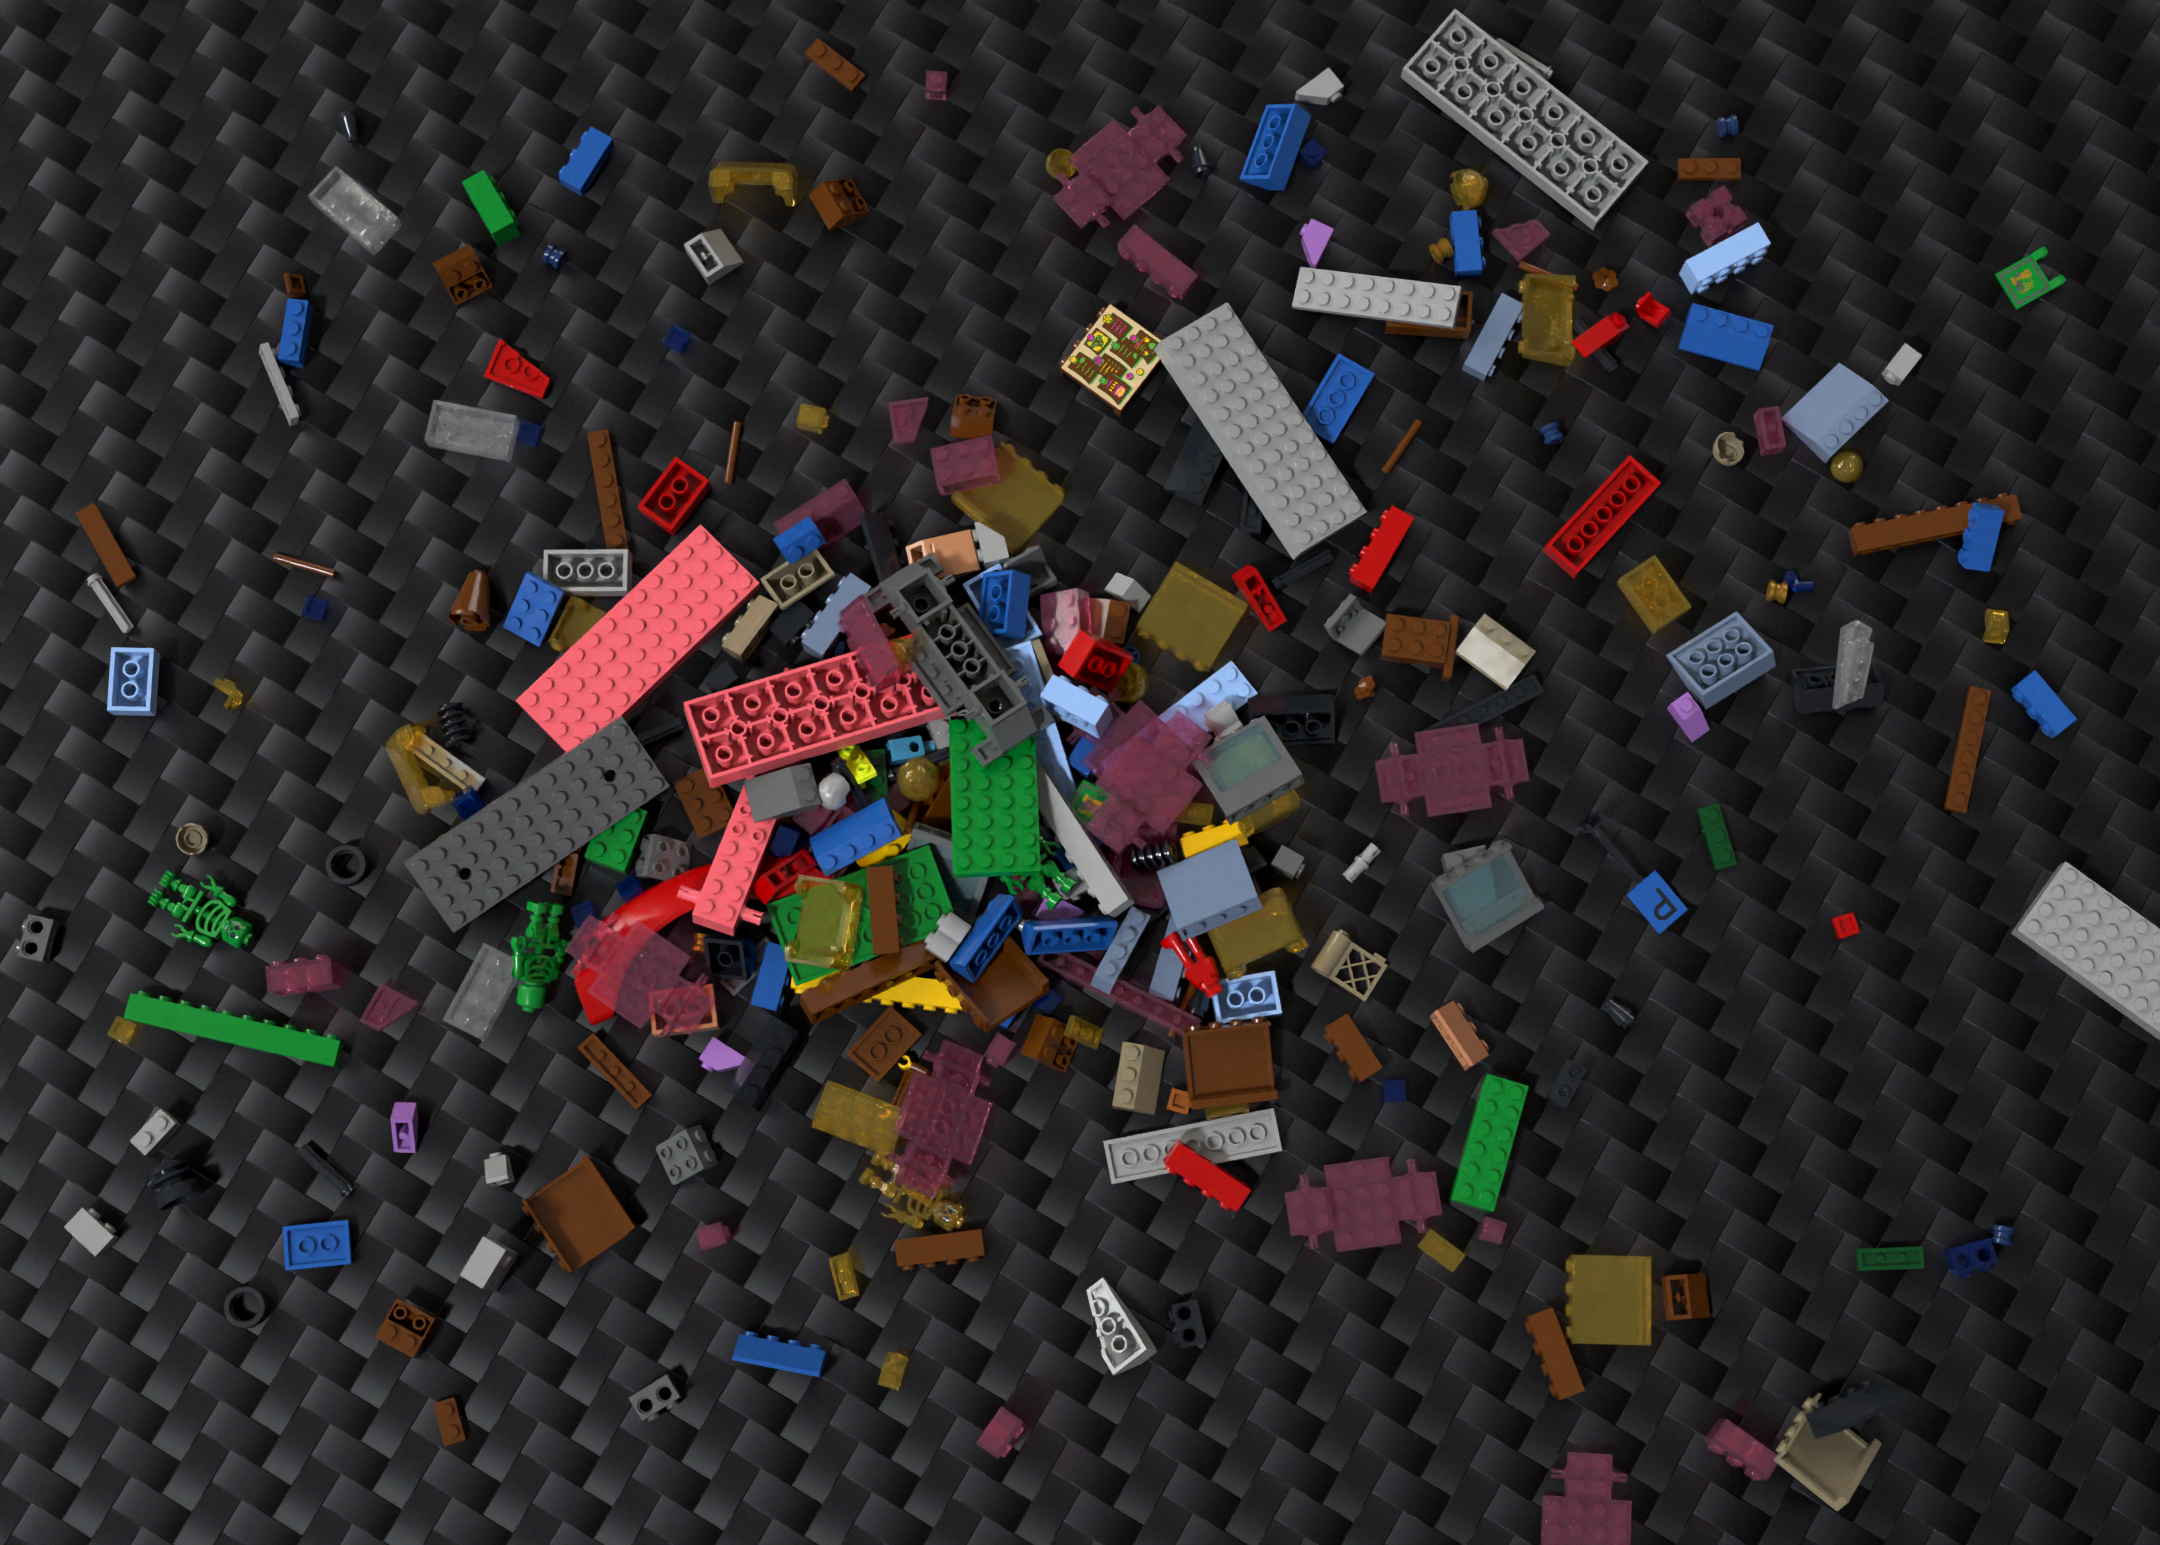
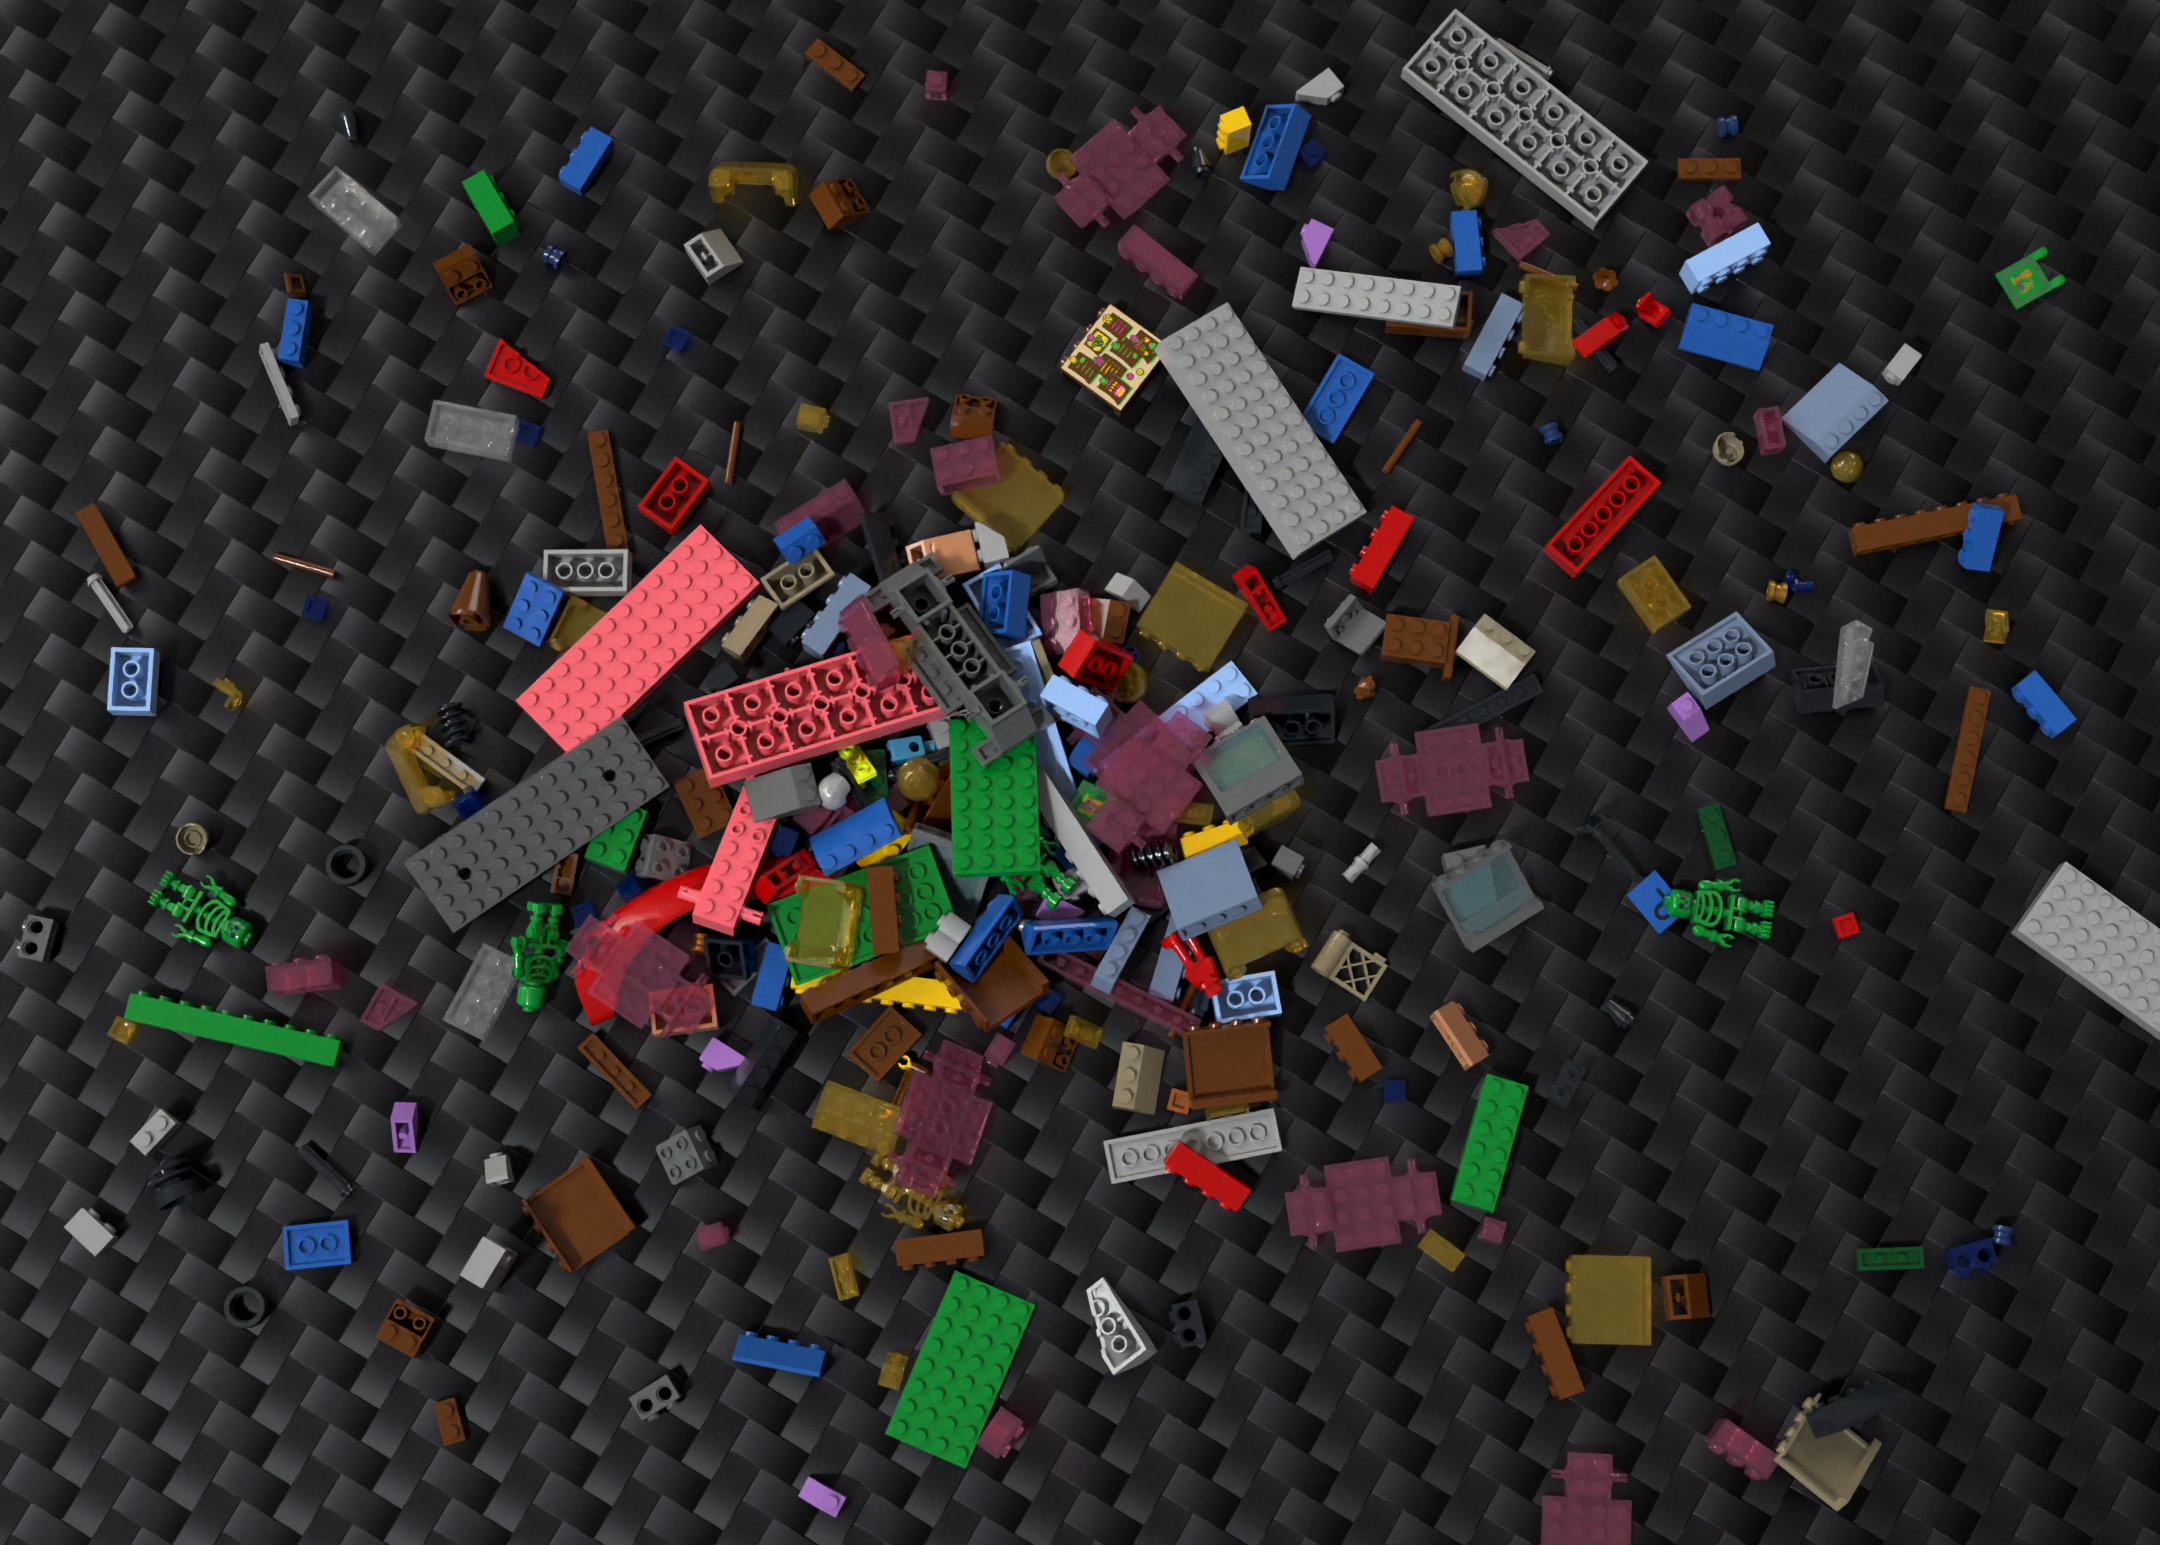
none -> medium lavender slope [798,1477,847,1518]
none -> green plate [885,1271,1035,1469]
none -> yellow brick [1216,106,1252,155]
none -> green piece [1663,879,1774,948]

